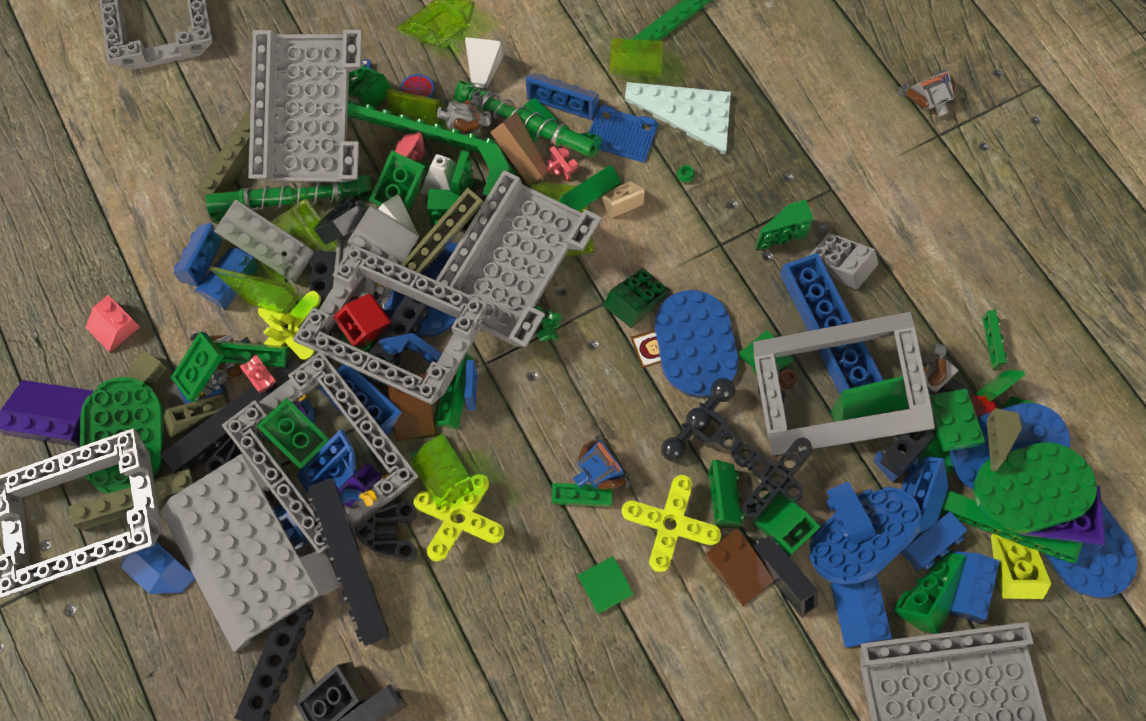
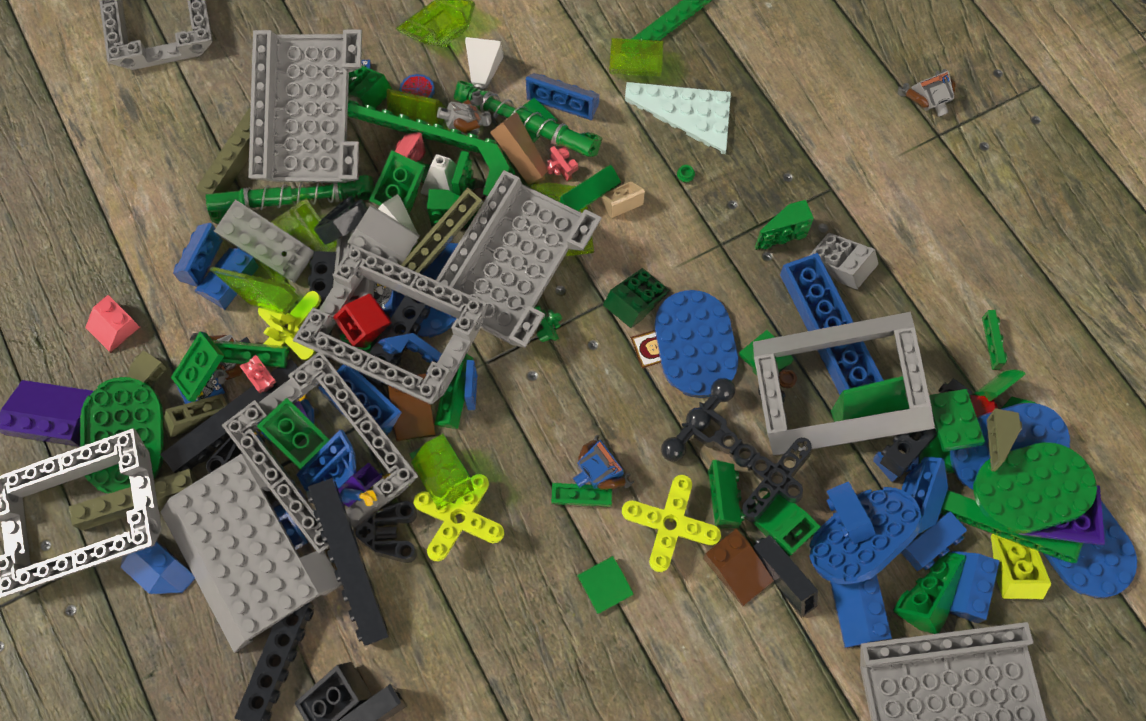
blue window [589,104,659,163] -> none
torso [921,344,958,395] -> none

